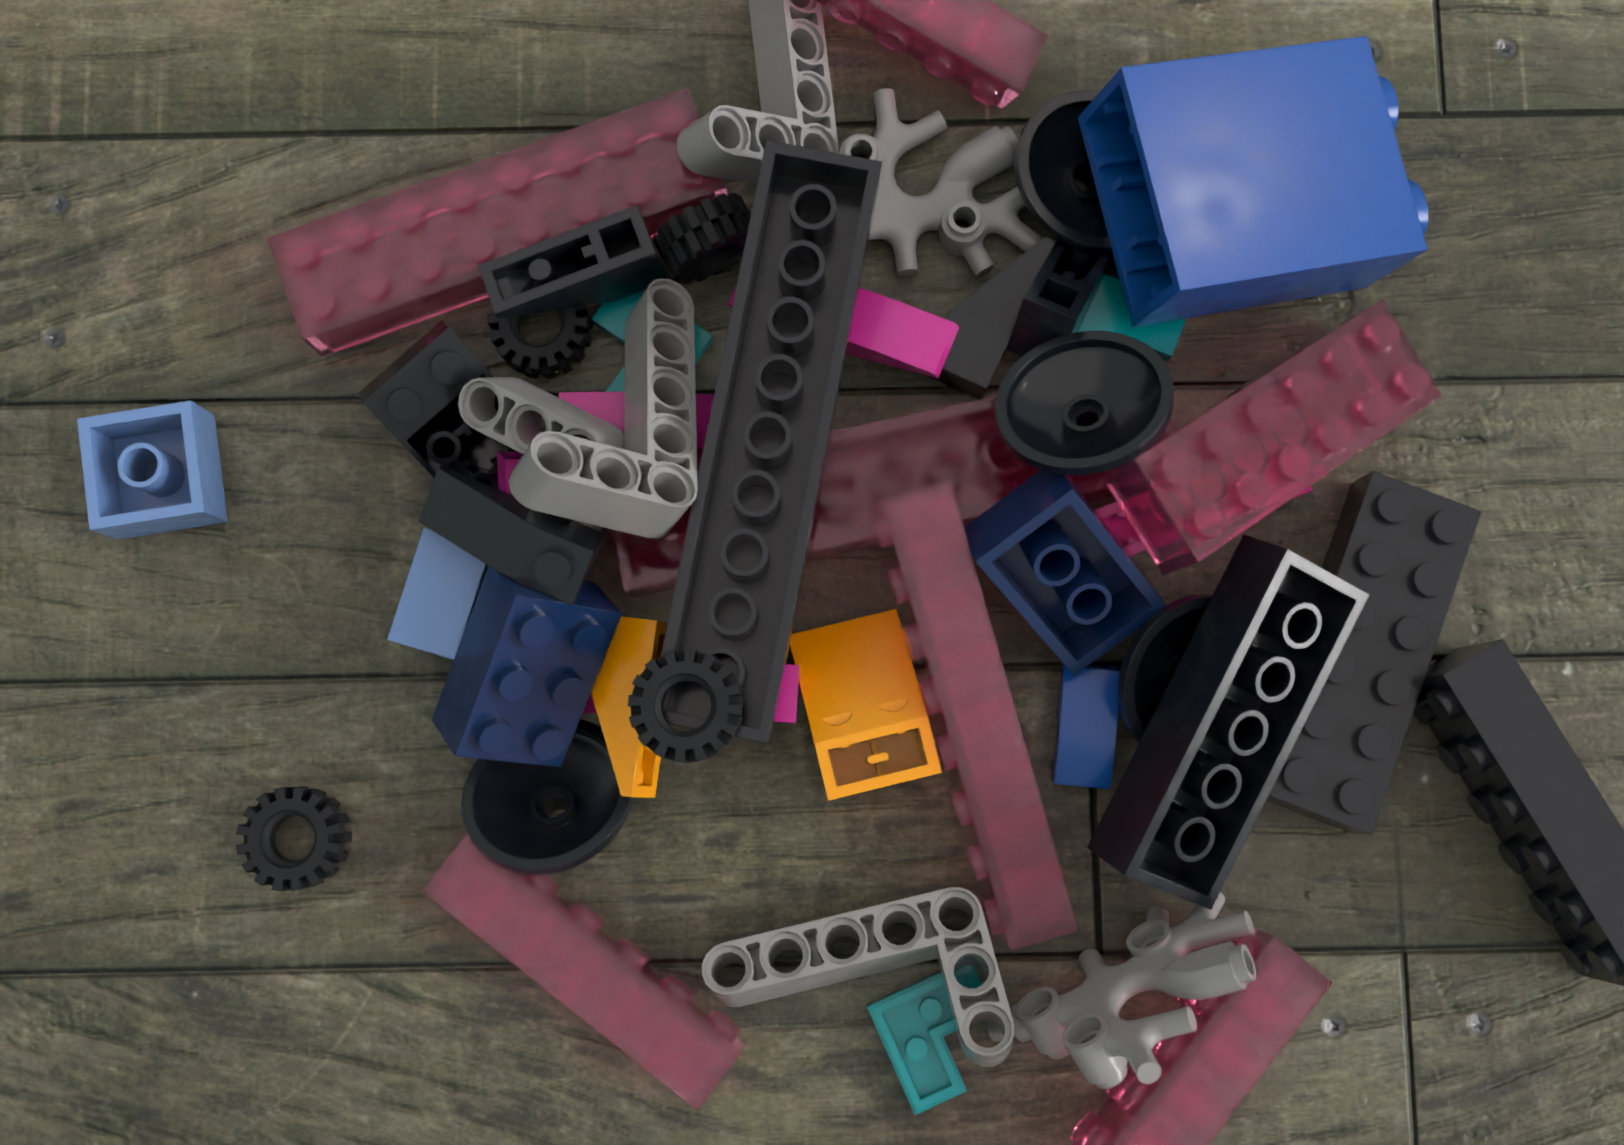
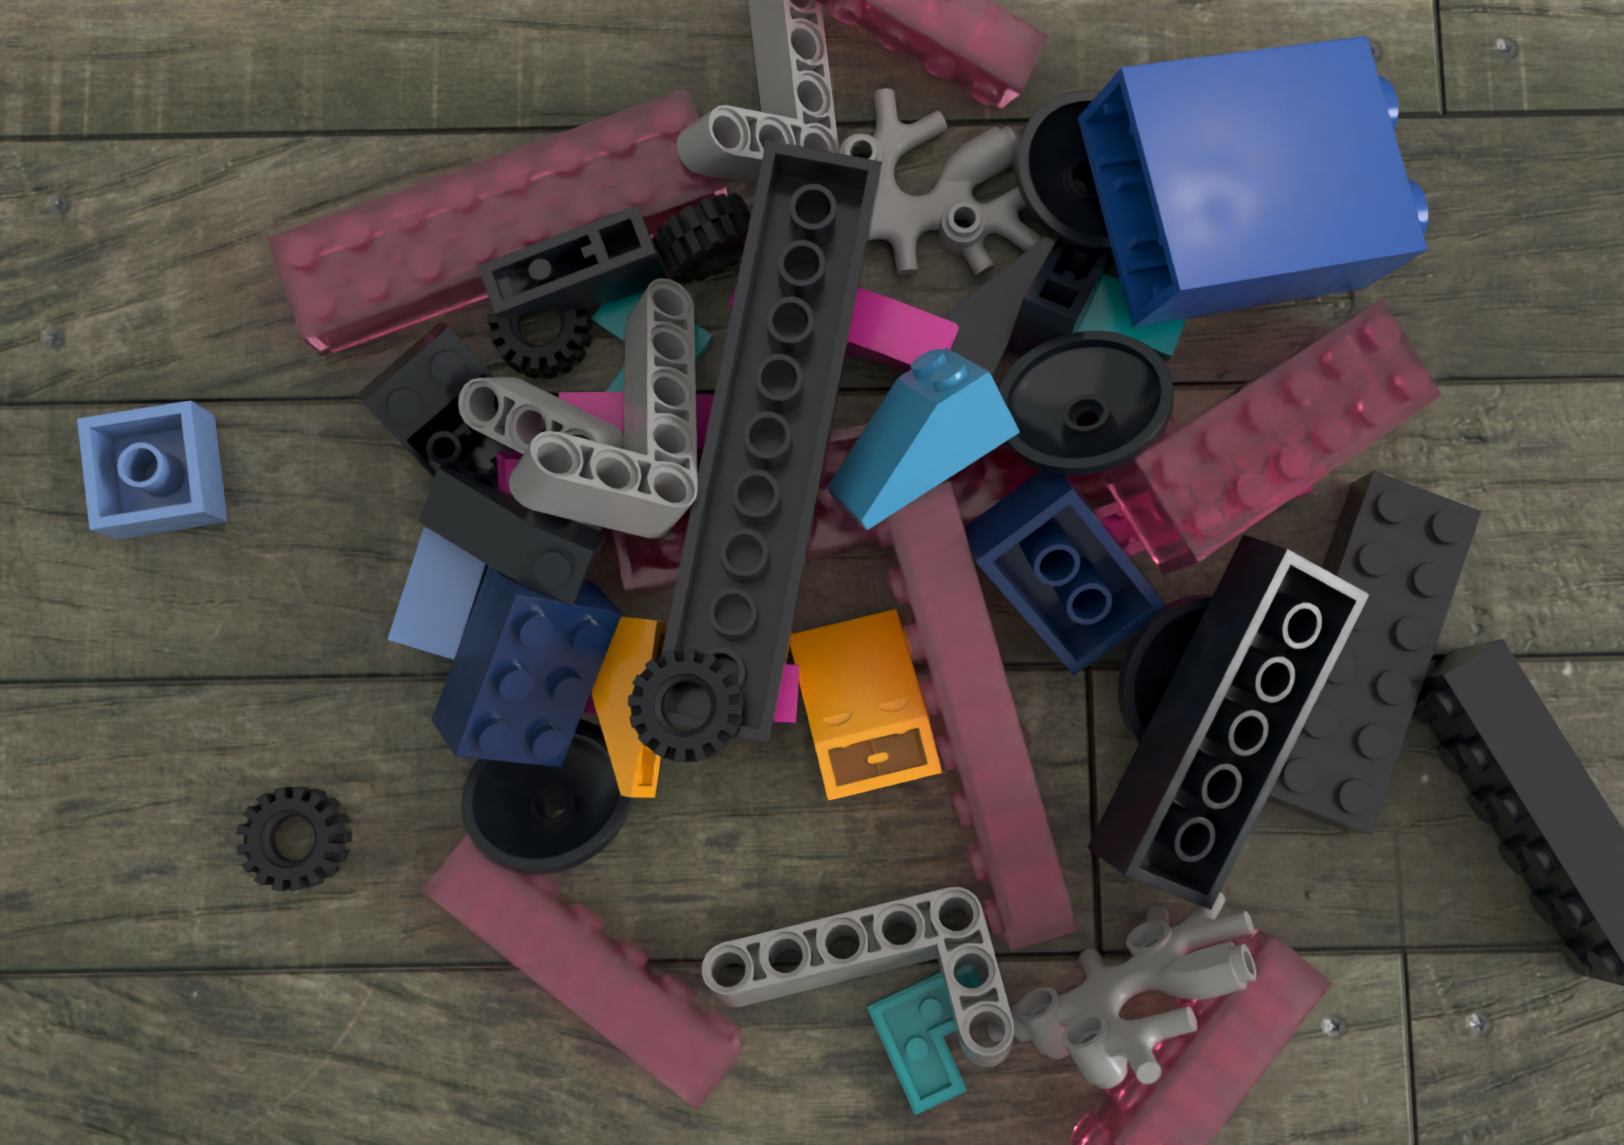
blue slope [1051,663,1120,789] -> none
none -> dark azure slope [827,348,1020,530]

